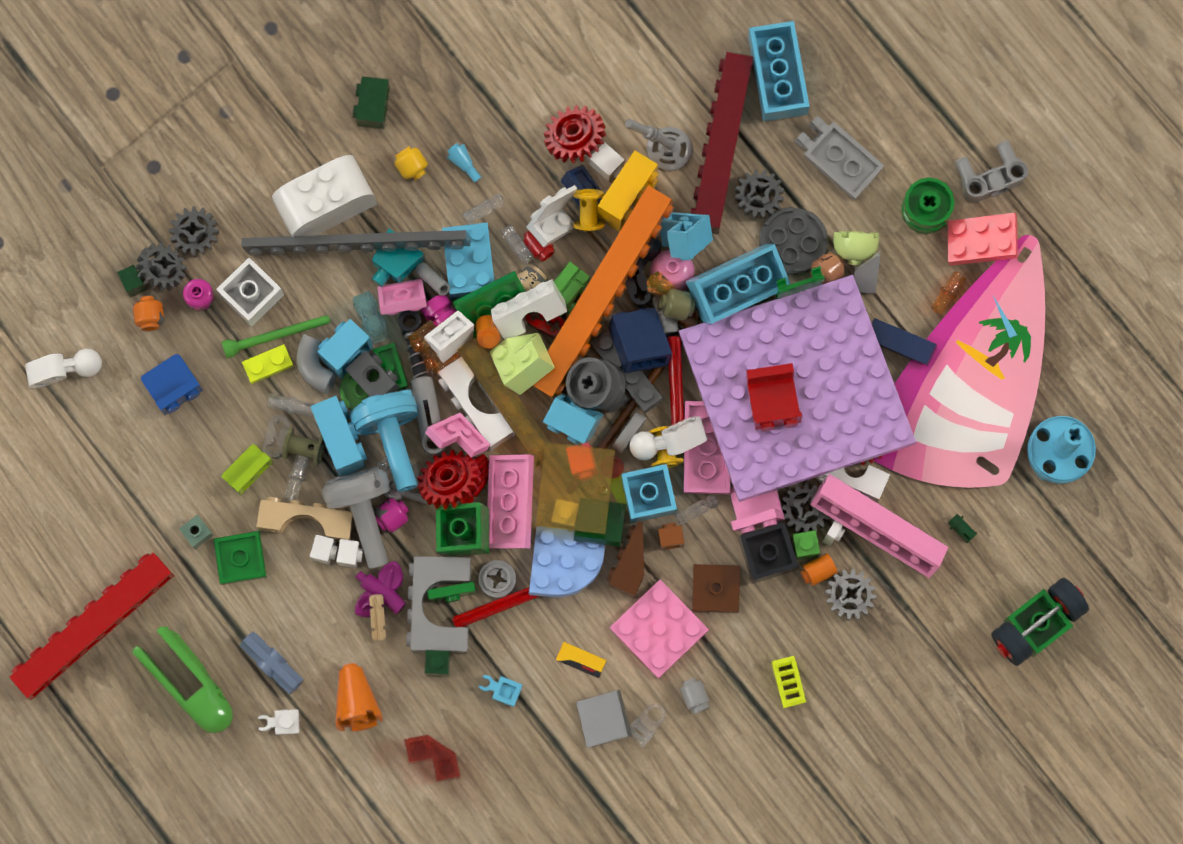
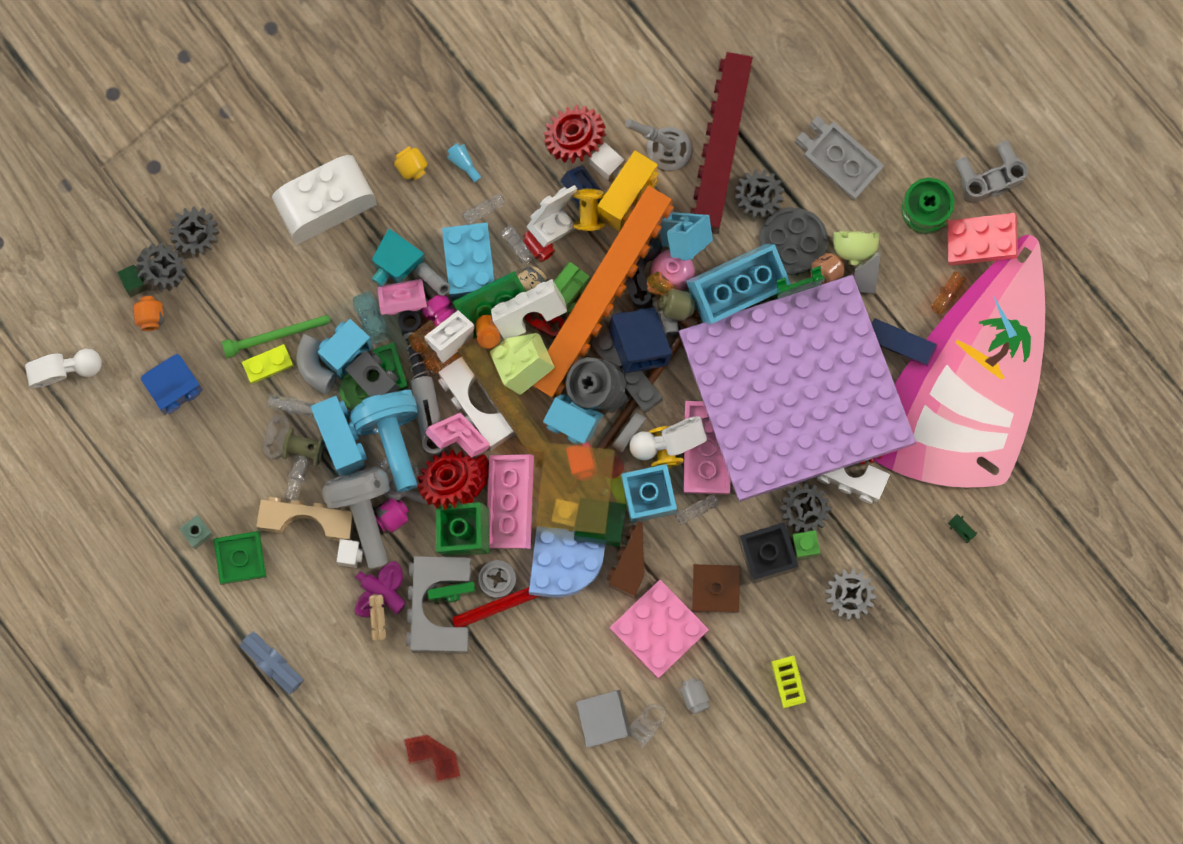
red brick [9,552,175,700] -> none
bright green piece [132,626,233,733] -> none
dark pink head [183,279,215,311] -> none
white brick [216,258,284,327] -> none
lime panel [221,444,273,495] -> none
dark grey plate [241,230,471,256] -> none
white plate [258,710,300,735] -> none
white plate [310,535,338,565] -> none
orange cone [335,663,383,732] -> none
dark green brick [353,76,390,129] -> none
dark green brick [424,650,451,677] -> none
medium azure plate [479,675,523,707] -> none
yellow sticker [556,642,606,678] -> none
dark orange plate [658,523,684,551] -> none
red axle [667,336,684,426] -> none
bright pink bracket [730,487,785,535] -> none
red panel [746,363,802,432] -> none
medium azure brick [748,21,810,122] -> none
orange brick [800,553,838,586] -> none
bright pink brick [810,474,948,578] -> none
white plate [823,520,845,547] -> none
brick [991,578,1089,666] -> none
medium azure piece [1027,416,1096,484] -> none

